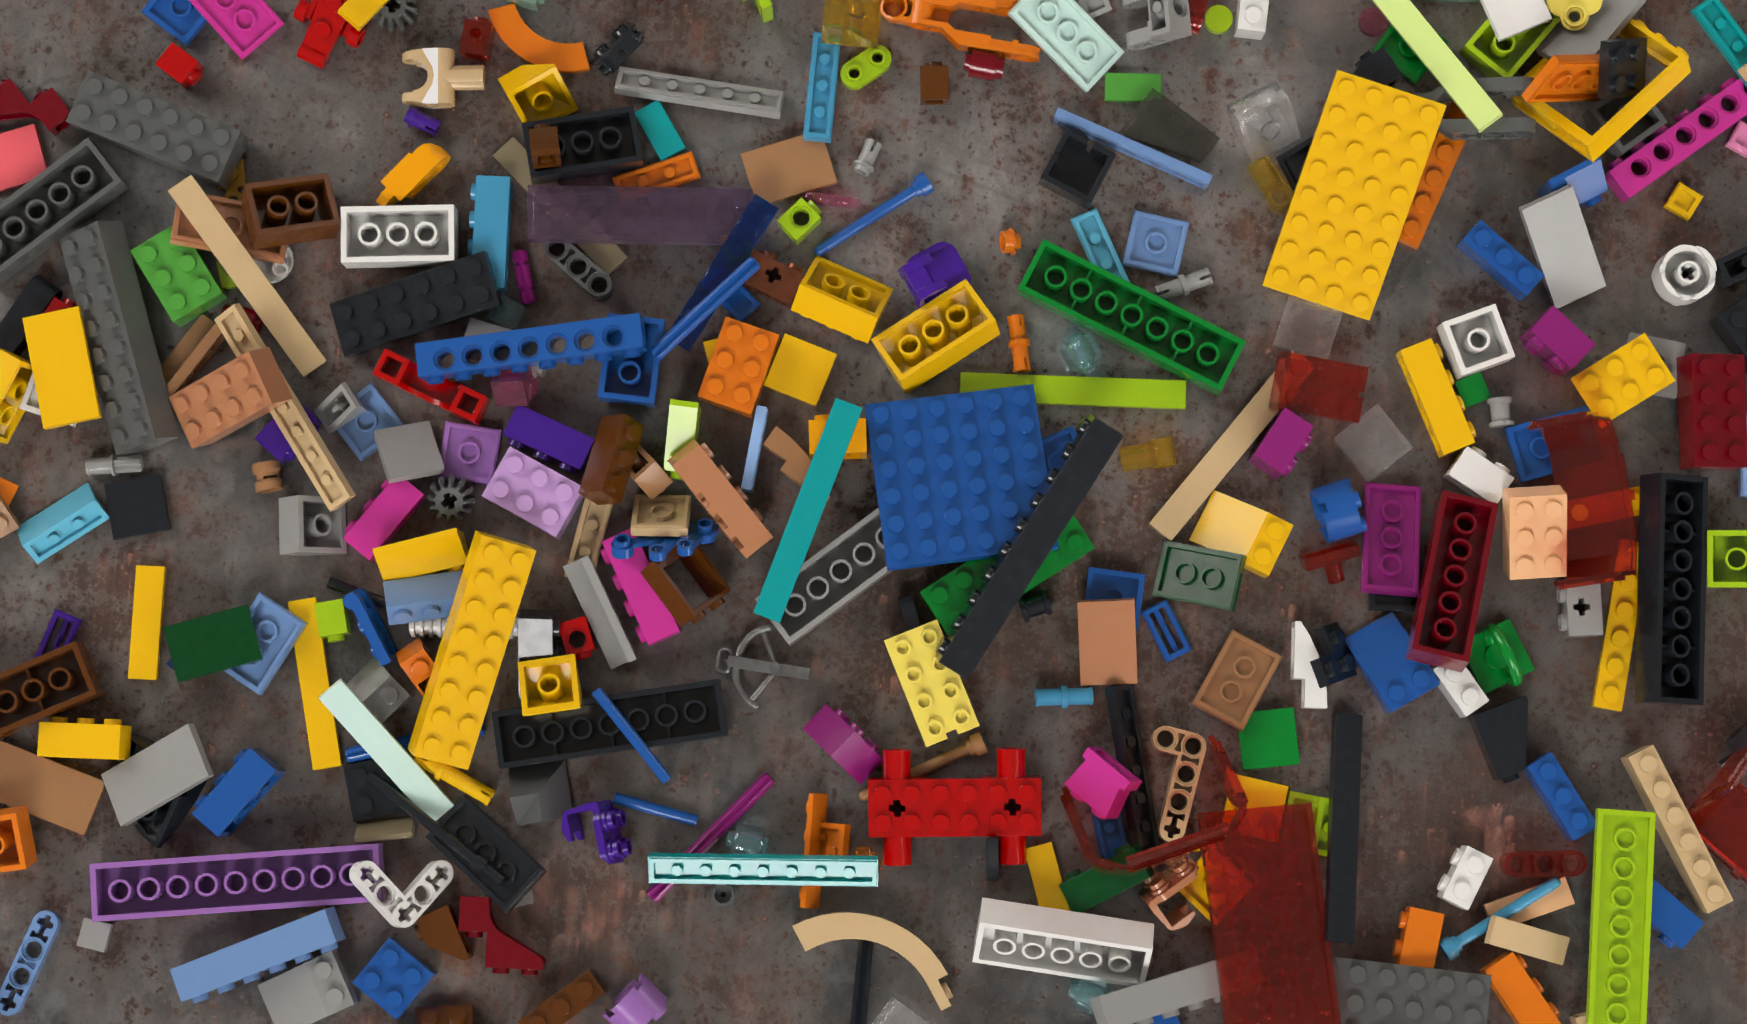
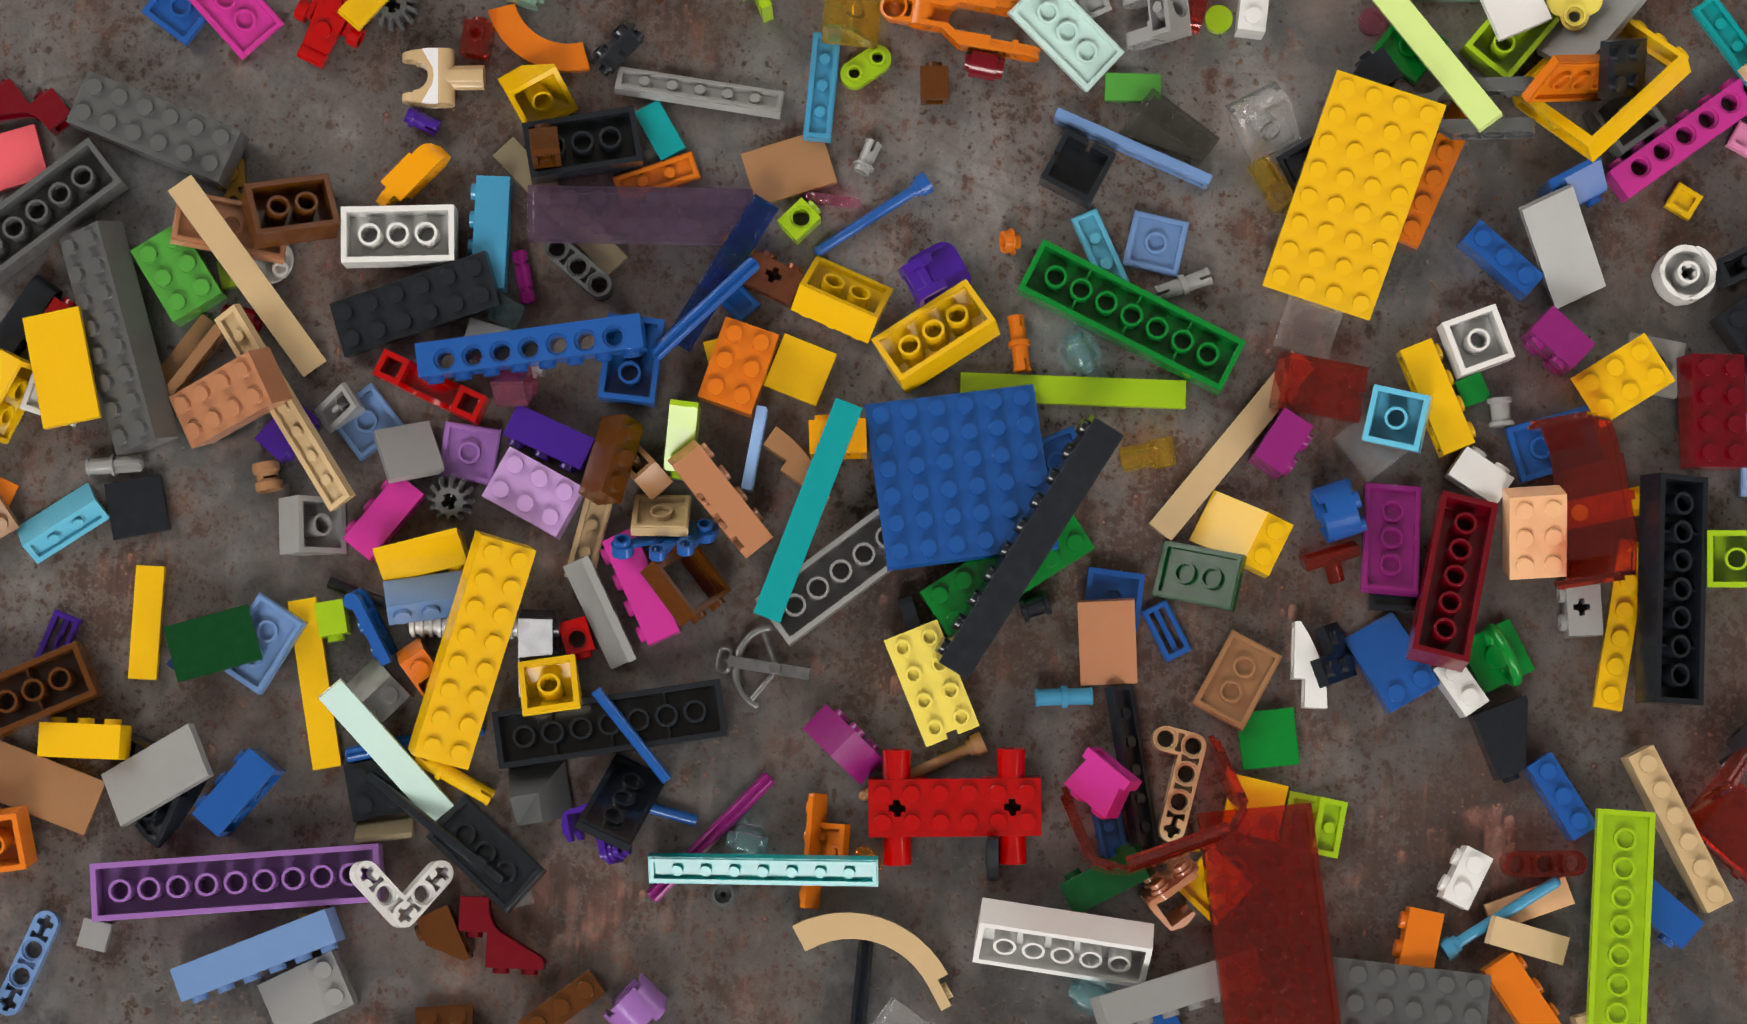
red brick [155,42,205,90] -> none
blue brick [352,936,438,1020] -> none
yellow tile [1027,842,1070,911] -> none
black tile [1324,712,1363,944] -> none
none -> black tile [575,753,666,852]
none -> medium azure brick [1362,384,1433,454]

